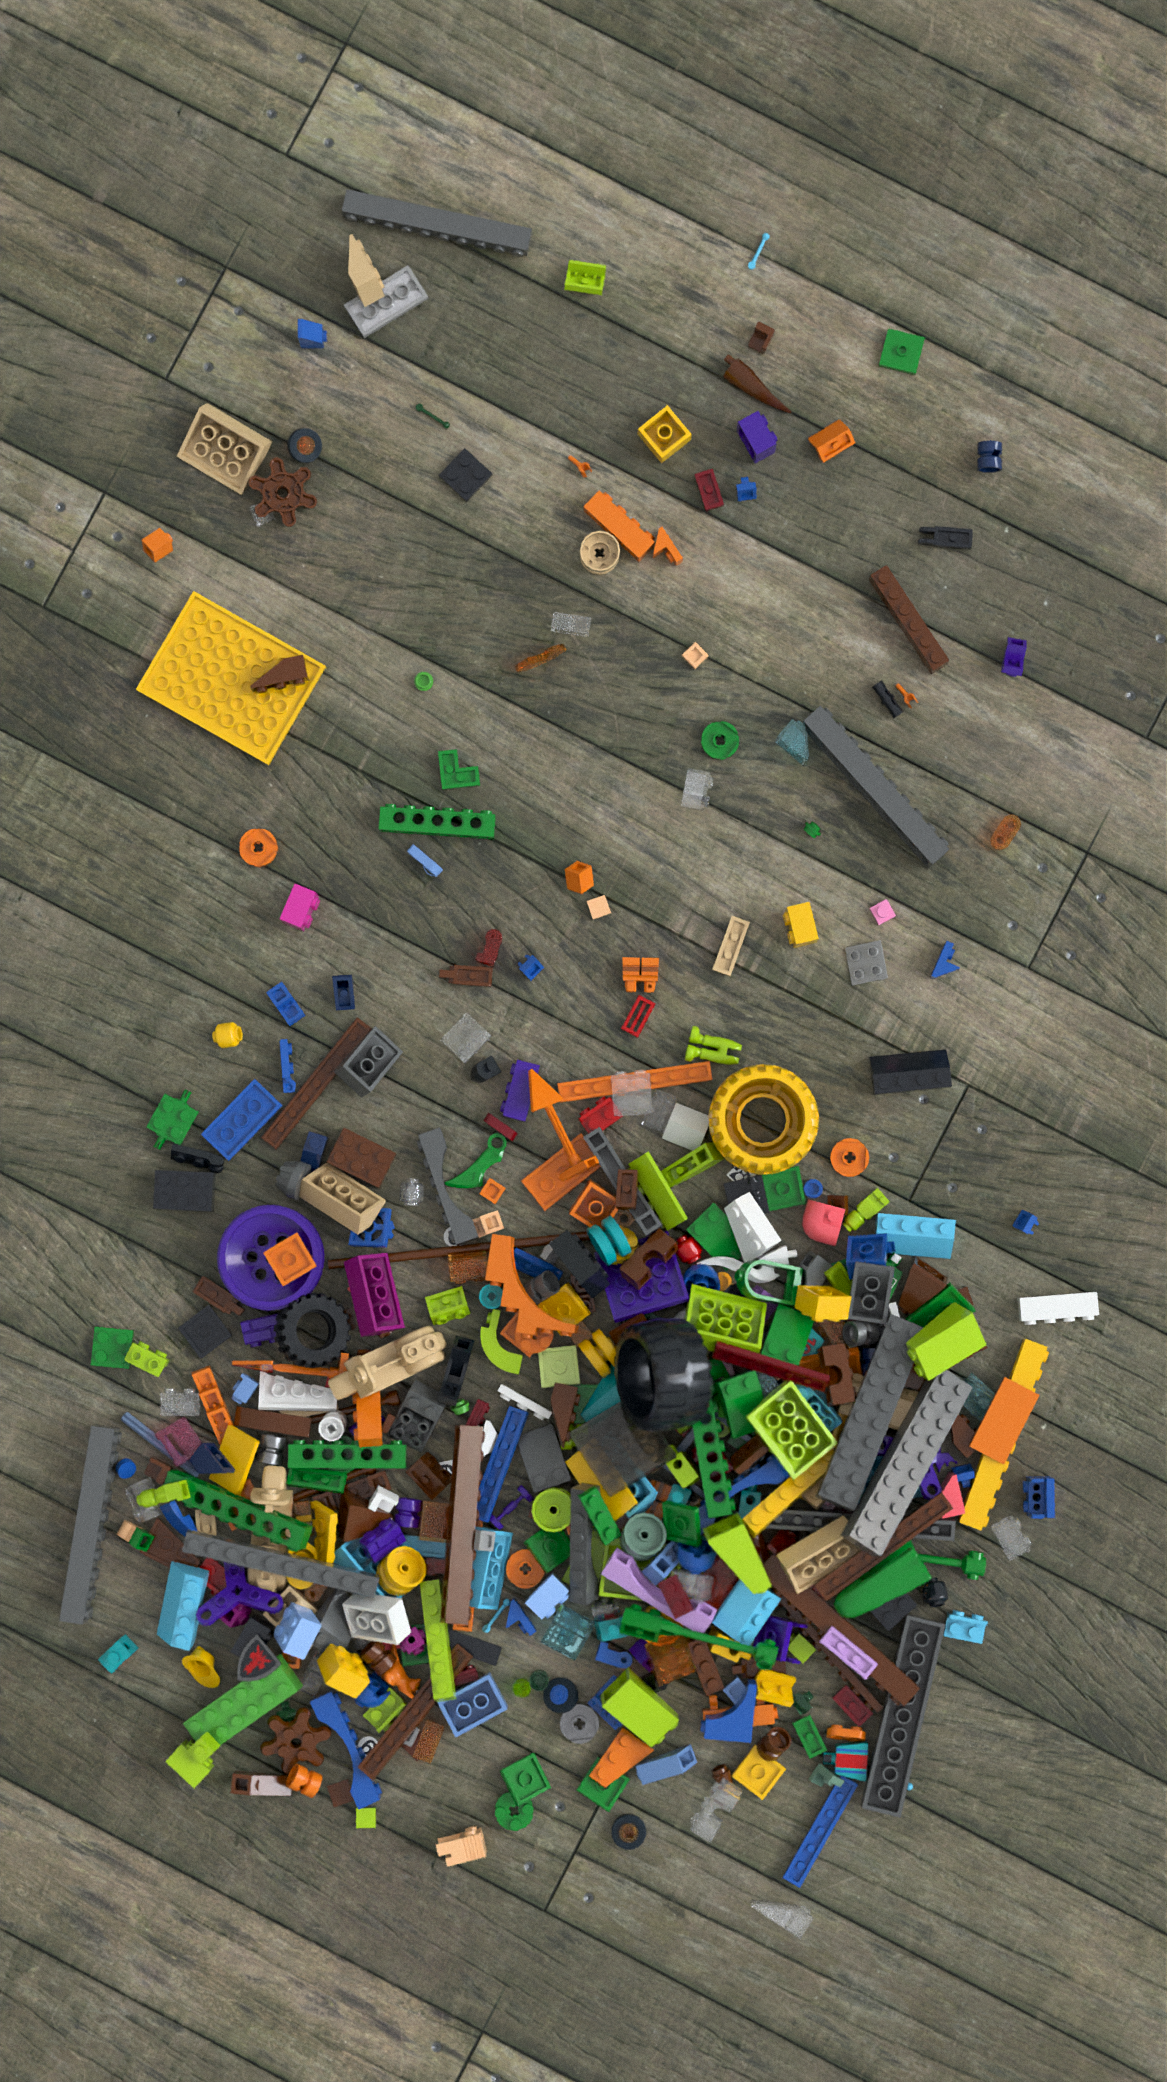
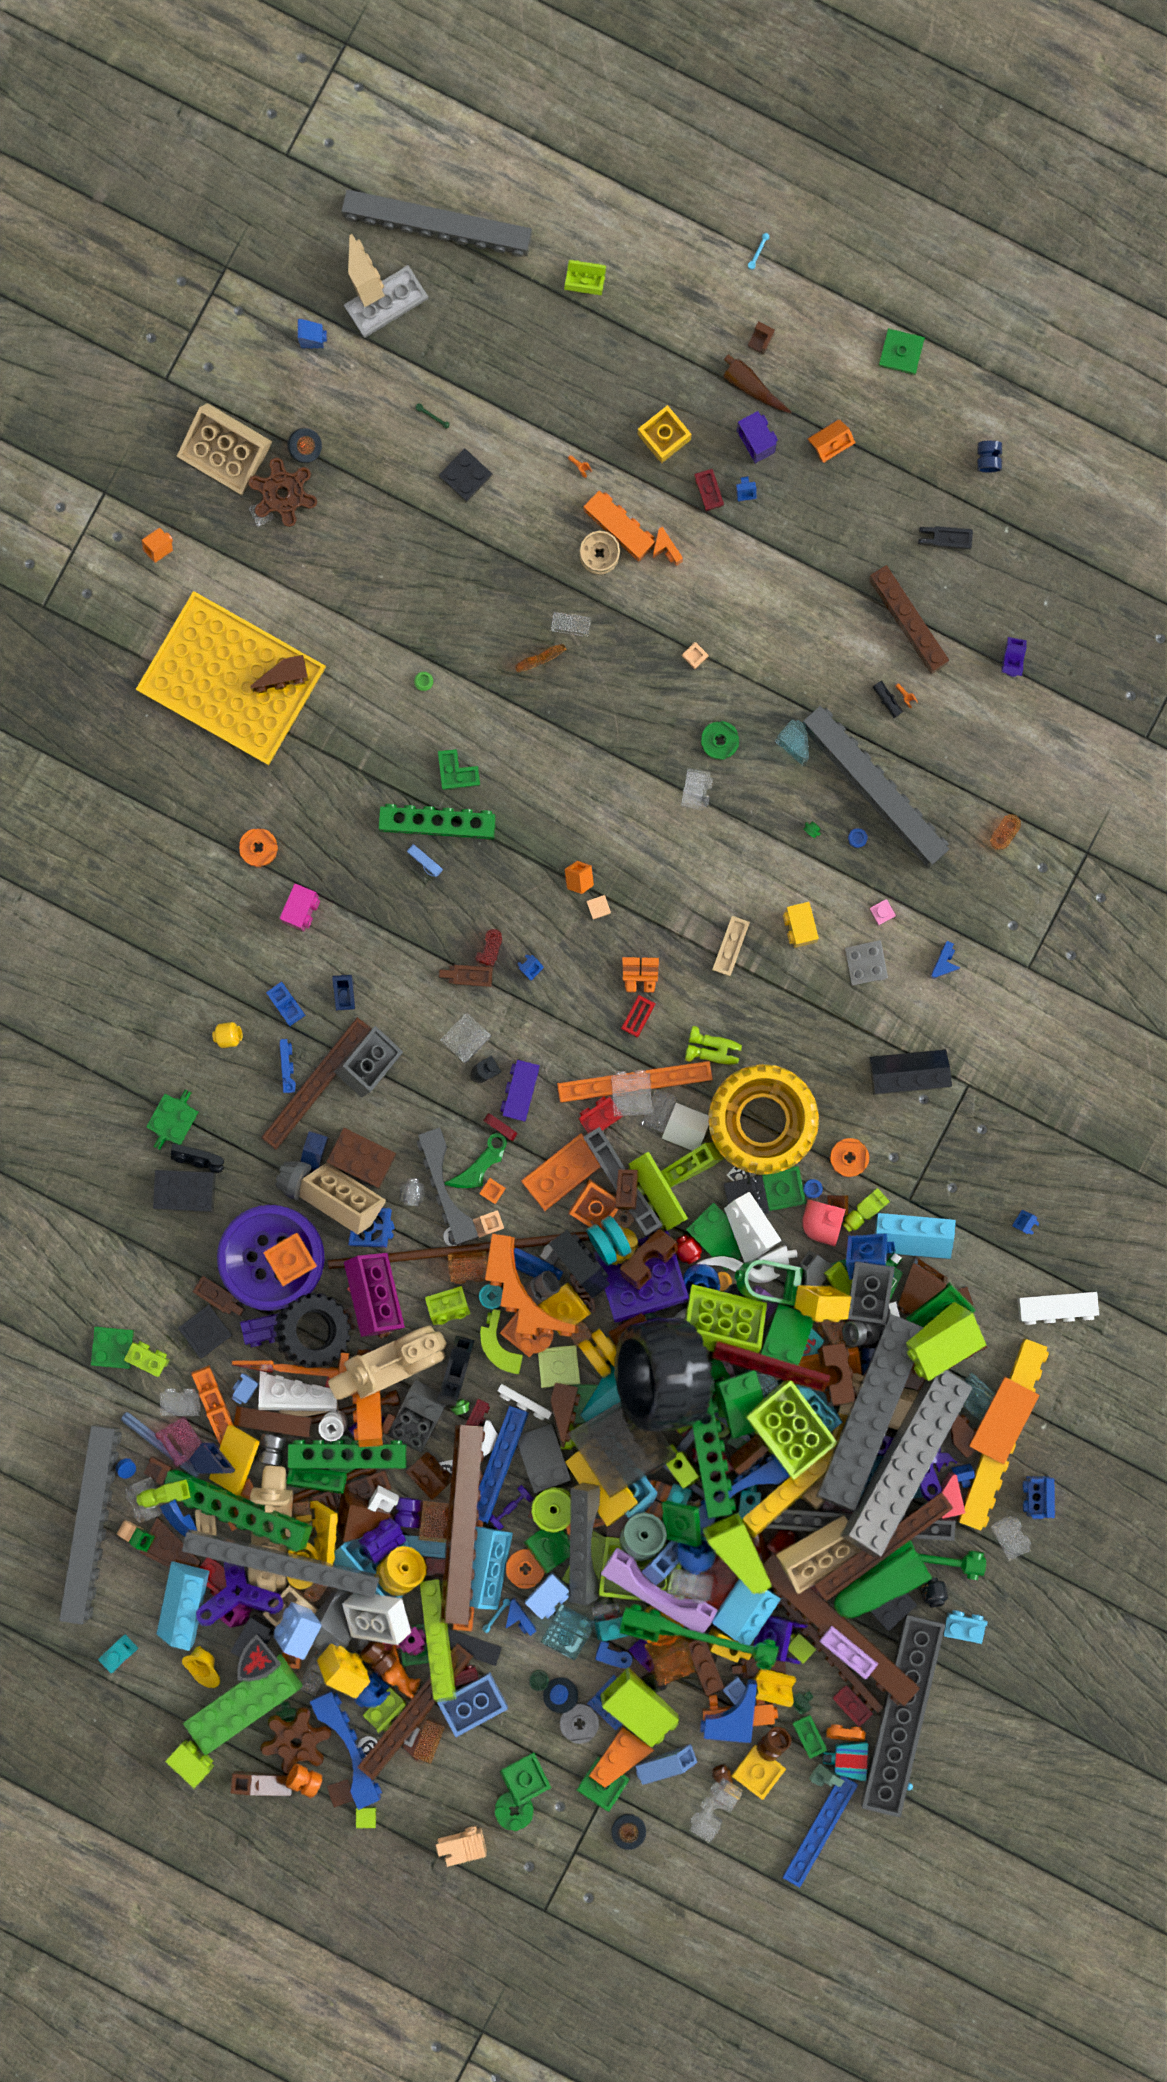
lime brick [187,1732,221,1765] -> none
blue plate [201,1079,283,1161] -> none
light grey plate [474,1530,496,1552] -> none
clear neon green plate [512,1678,531,1698] -> none
orange piece [528,1069,599,1181] -> none
green plate [578,1486,621,1546] -> none
dark red plate [658,1574,694,1619] -> none
clear slope [750,1899,813,1939] -> none
none -> blue tile [848,828,867,848]

